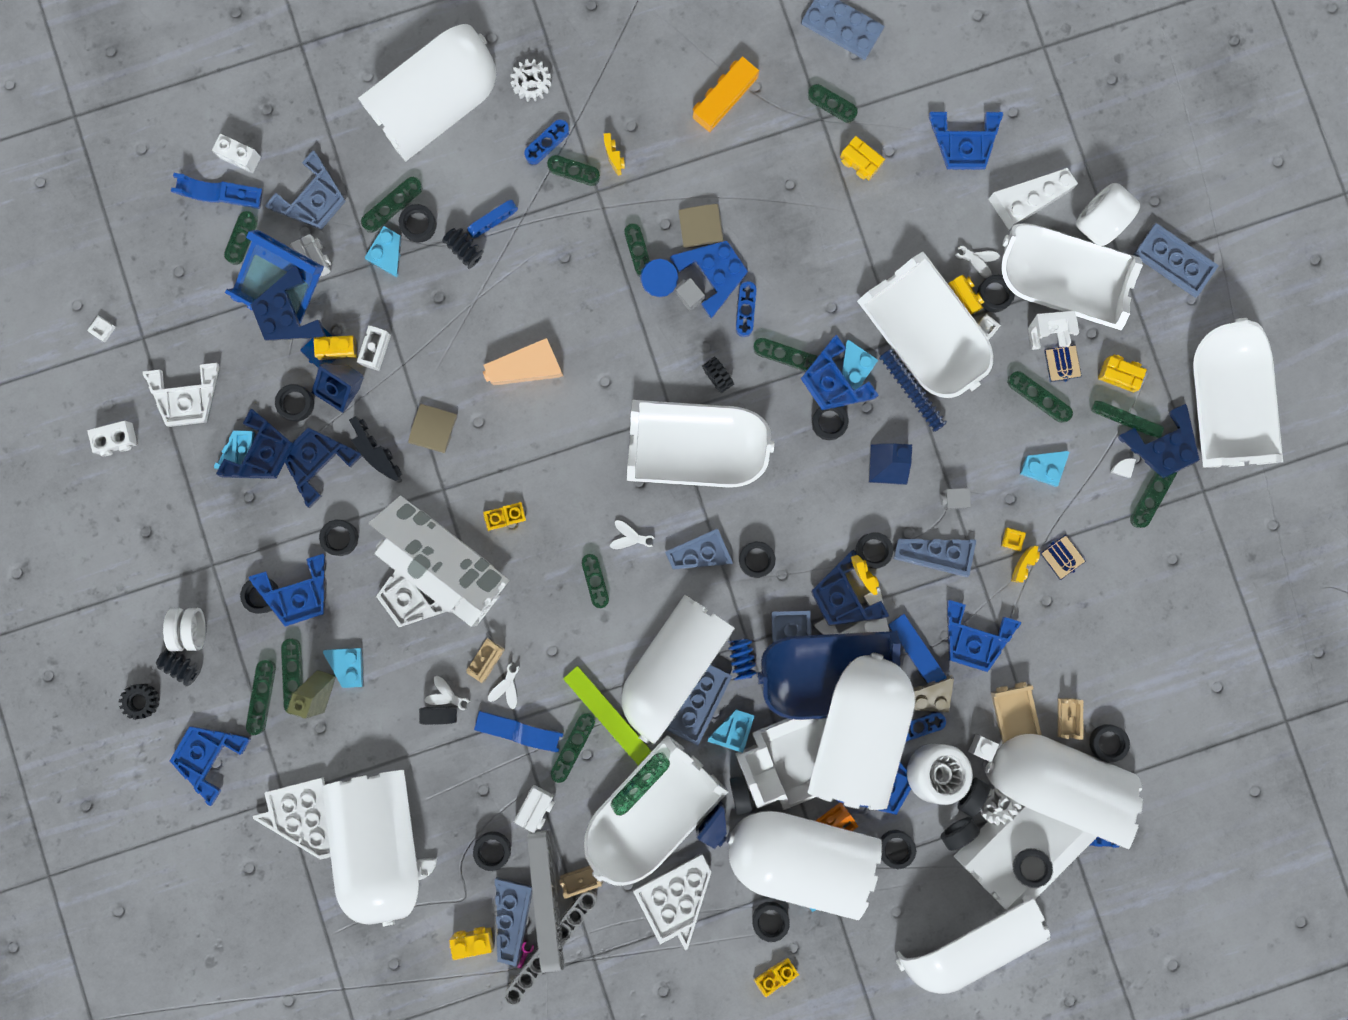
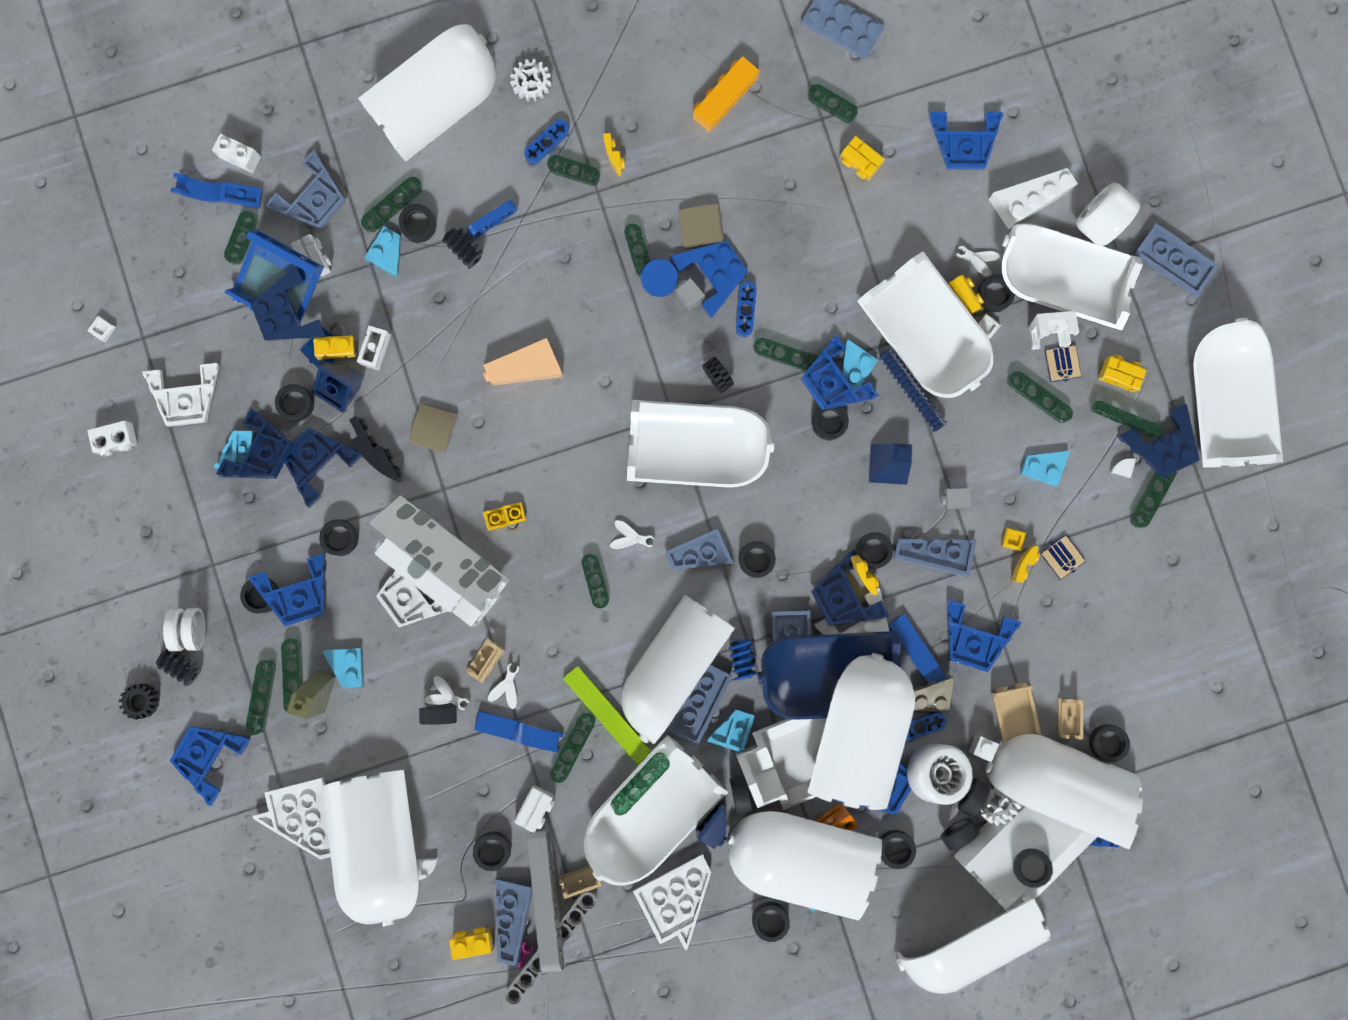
yellow slope [754,958,799,997] -> none

